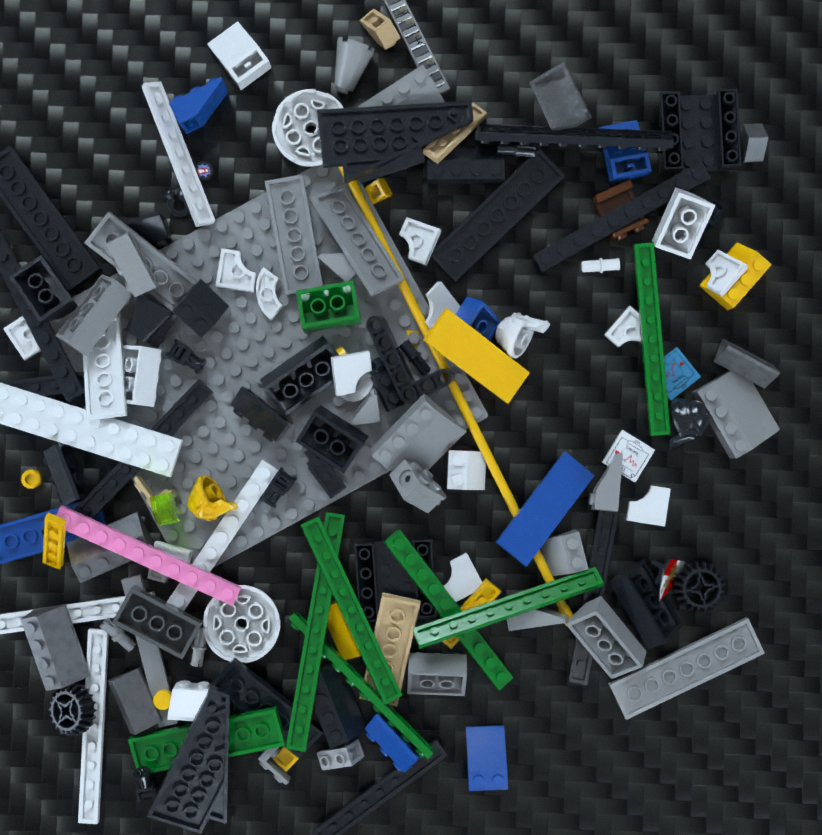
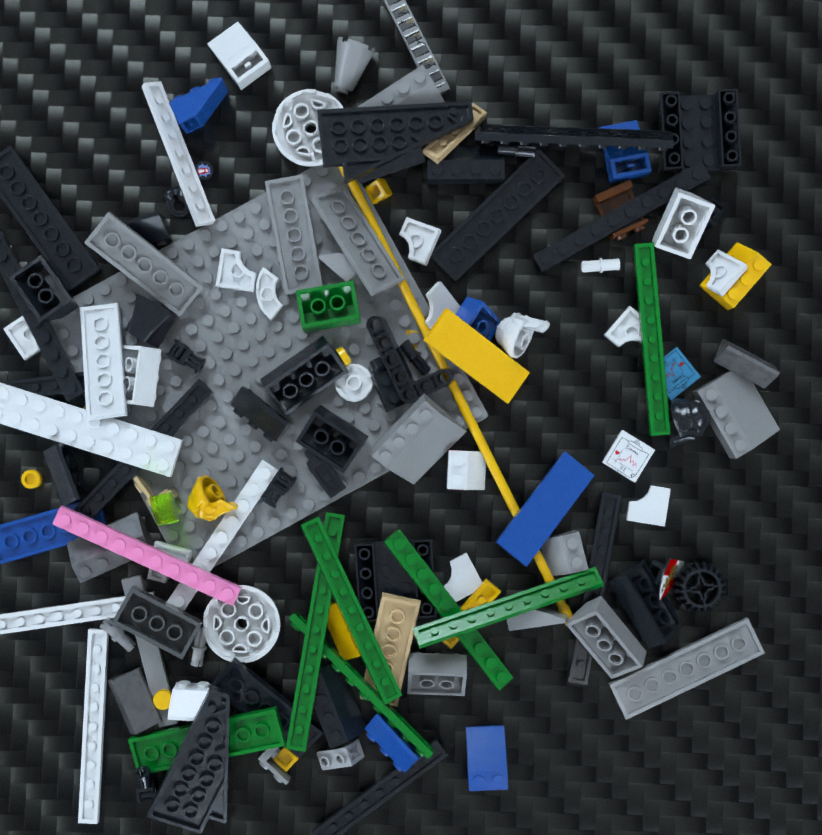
flat silver slope [20,604,91,691] -> none
yellow tile [43,512,67,569] -> none
black gear [48,682,97,736] -> none
light grey slope [55,274,133,356] -> none
light grey brick [106,231,158,297] -> none
black slope [172,279,229,338] -> none
white tile [331,350,372,396] -> none
light grey slope [350,388,381,425] -> none
tan slope [359,9,401,49] -> none
light grey brick [389,459,447,513] -> none
clear slope [529,62,592,130] -> none
light grey slope [589,453,623,512] -> none
dark grey slope [742,123,769,163] -> none

